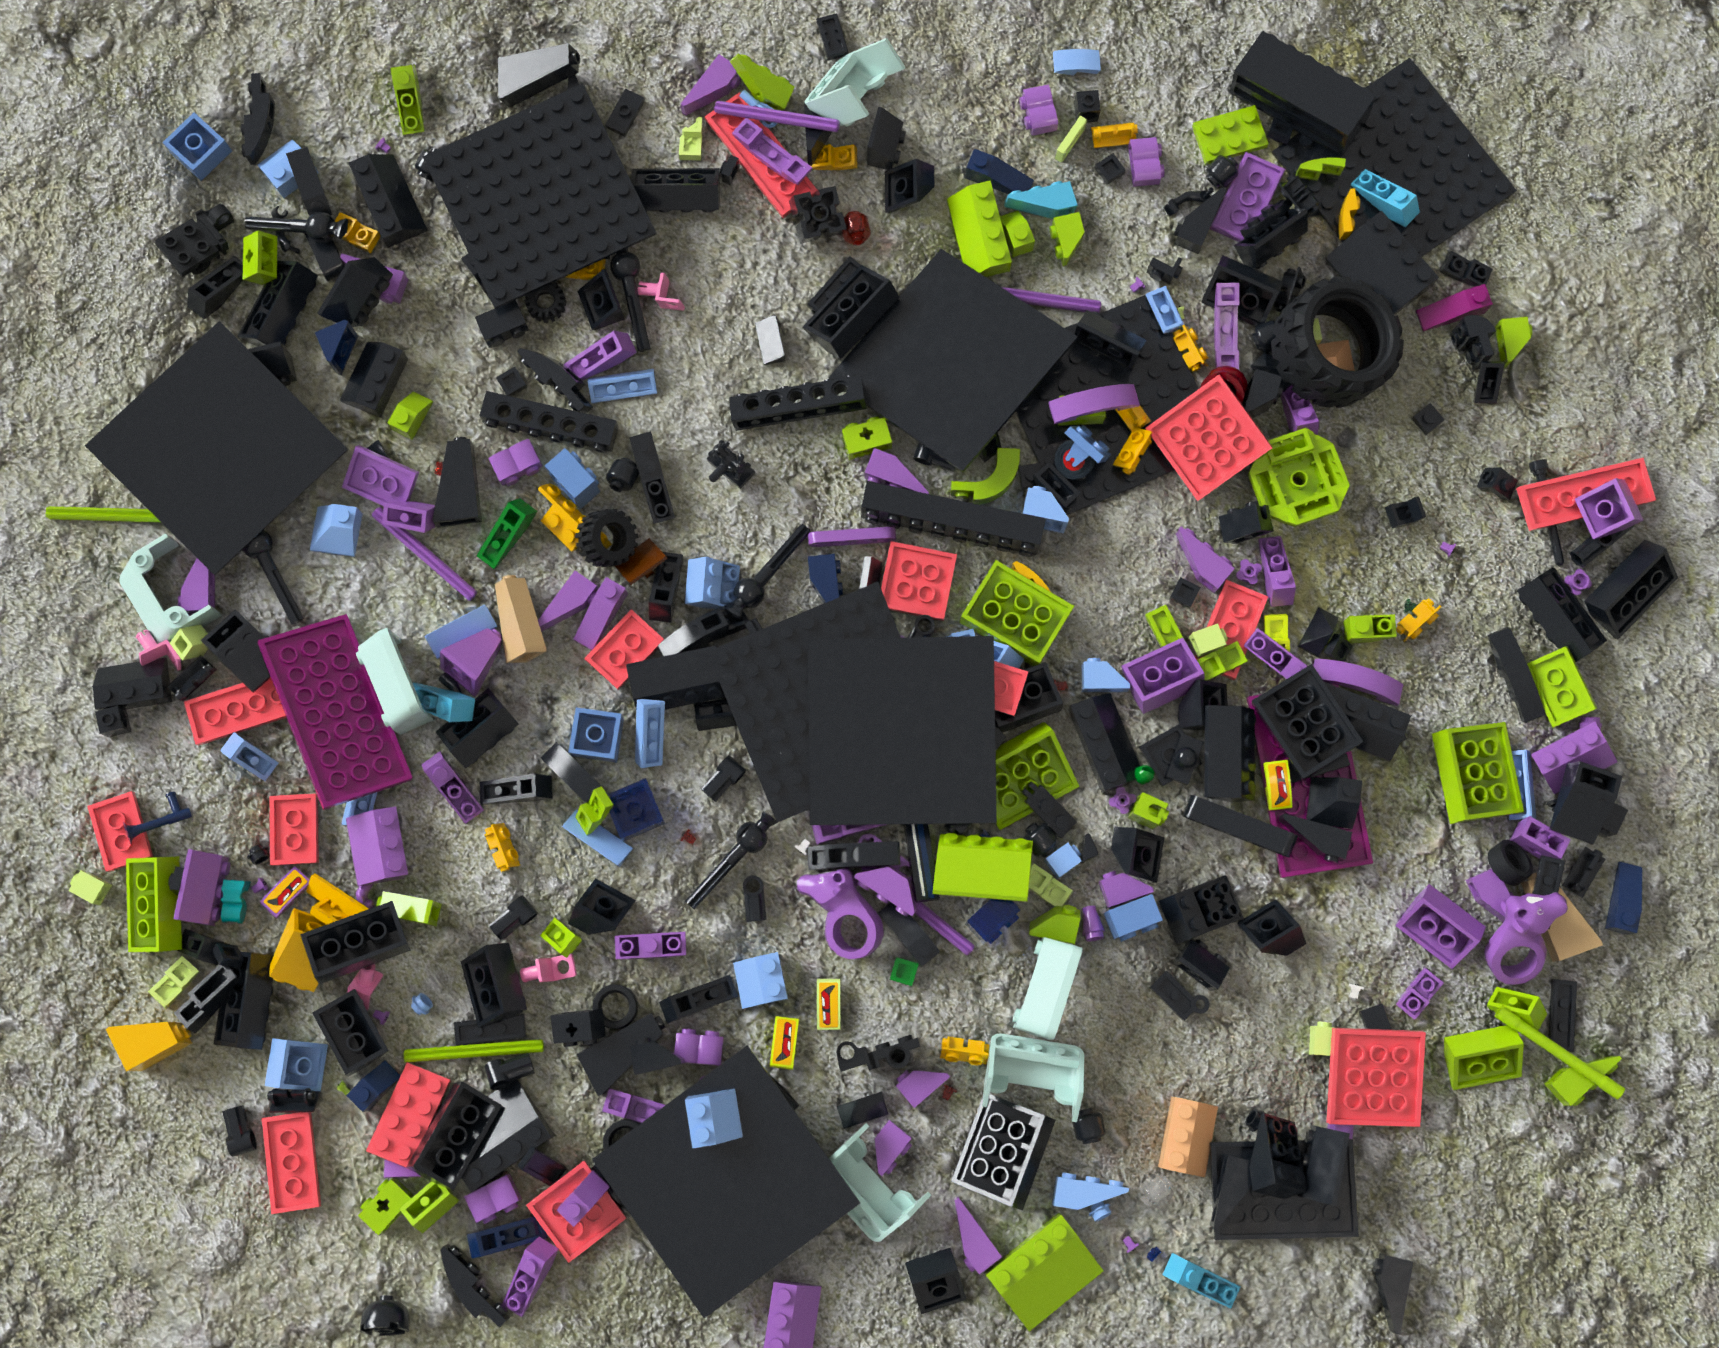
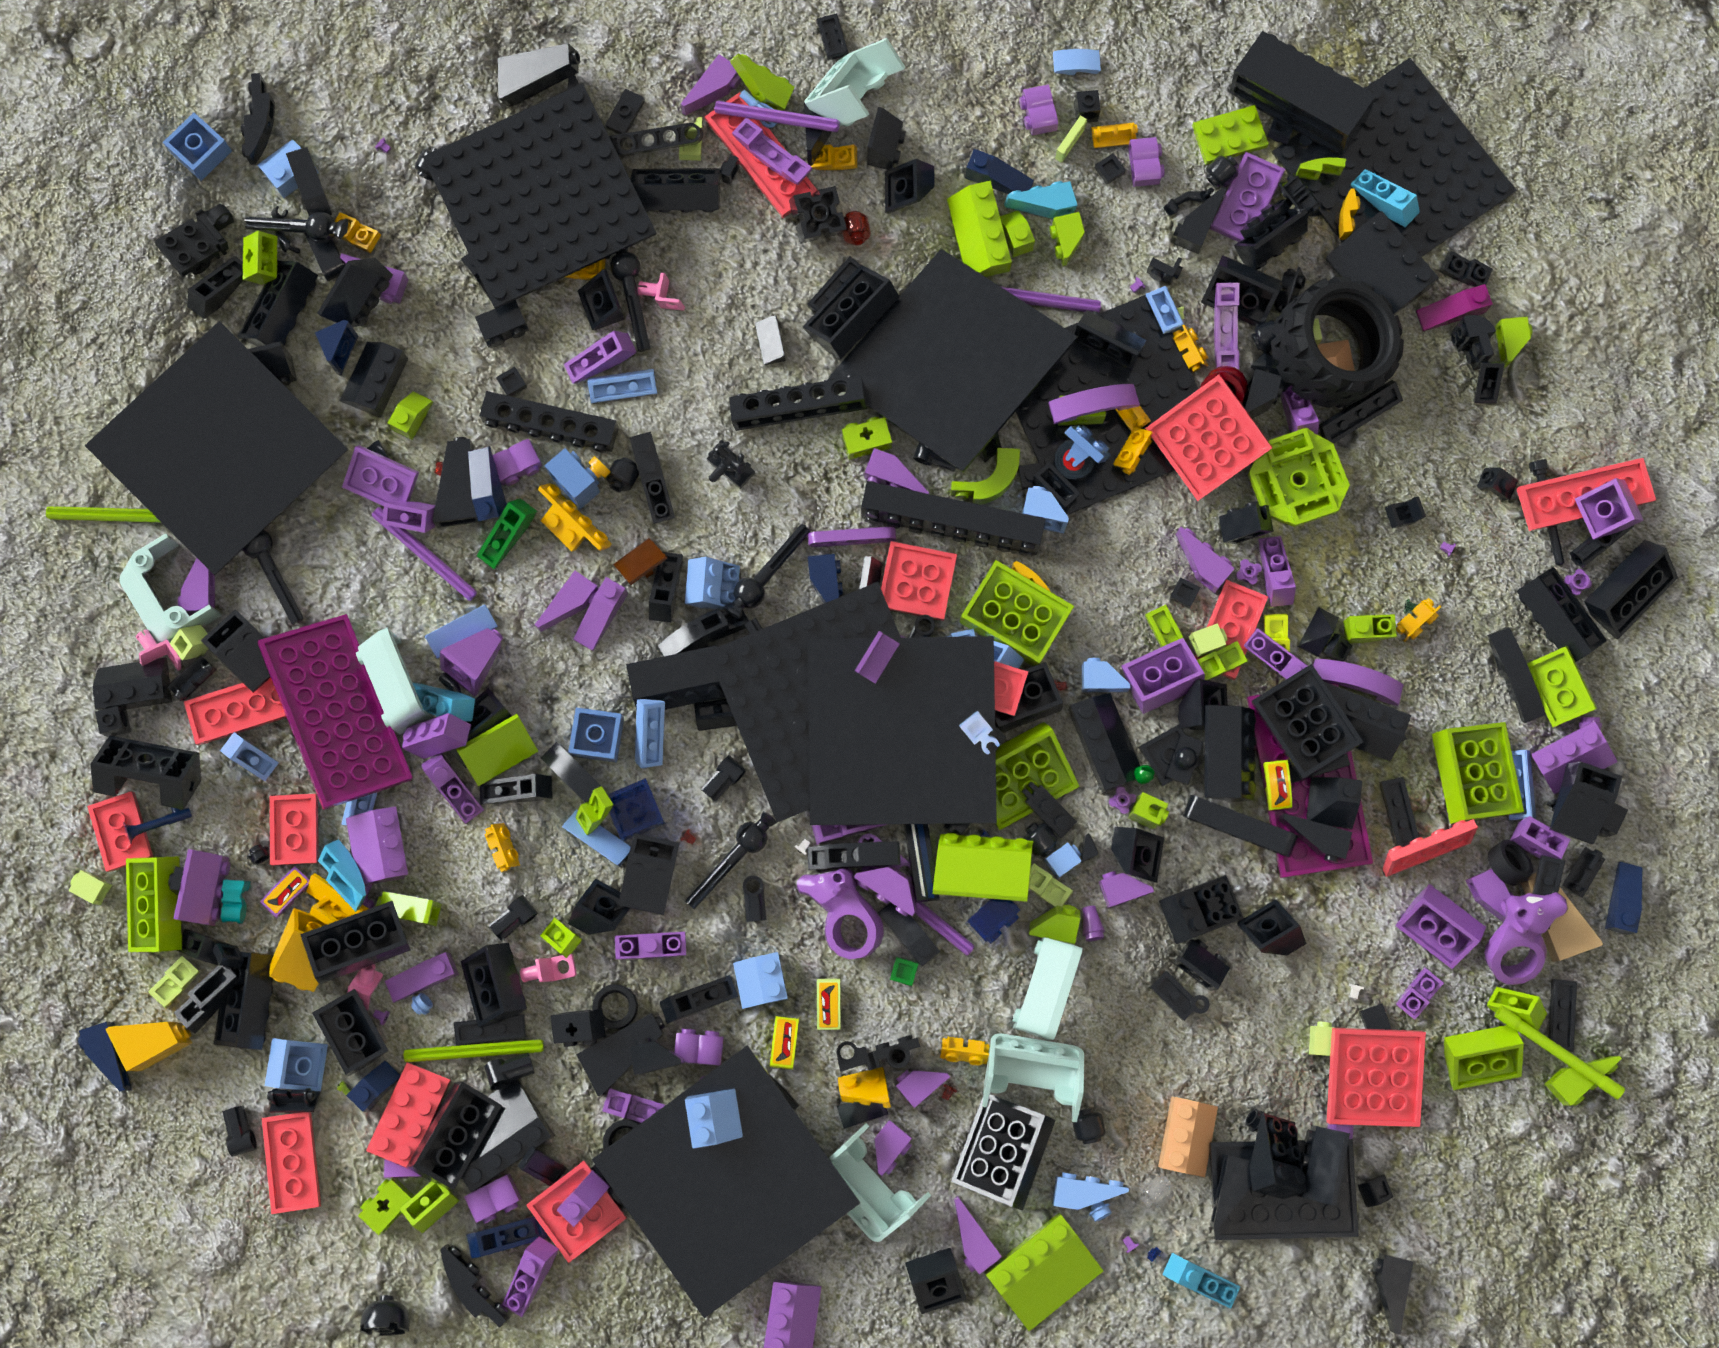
medium lavender piece [251,877,269,893] -> none
light blue slope [310,504,363,557] -> none
black slope [349,154,428,248] -> none
lime slope [390,64,425,135] -> none
tan slope [495,575,546,663] -> none
black slope [517,348,593,413] -> none
black tyre [524,282,567,323] -> none
black tyre [575,509,639,567] -> none
coral plate [584,609,664,690] -> none
medium blue brick [1103,894,1163,942] -> none
black plate [1412,403,1445,435] -> none
none -> dark blue slope [78,1022,132,1092]
none -> black plate [90,736,201,810]
none -> medium azure slope [318,839,366,912]
none -> medium lavender slope [385,952,459,1003]
none -> medium lavender brick [402,713,471,759]
none -> lime tile [456,714,539,786]
none -> slope [468,446,507,521]
none -> yellow plate [588,456,611,479]
none -> black beam [609,123,703,157]
none -> black slope [618,833,679,915]
none -> yellow wing [838,1067,891,1108]
none -> medium lavender panel [855,631,900,684]
none -> light blue plate [959,711,1000,754]
none -> black plate [1319,380,1403,444]
none -> black slope [1358,1175,1393,1207]
none -> black plate [1379,777,1419,847]
none -> coral plate [1382,819,1478,877]

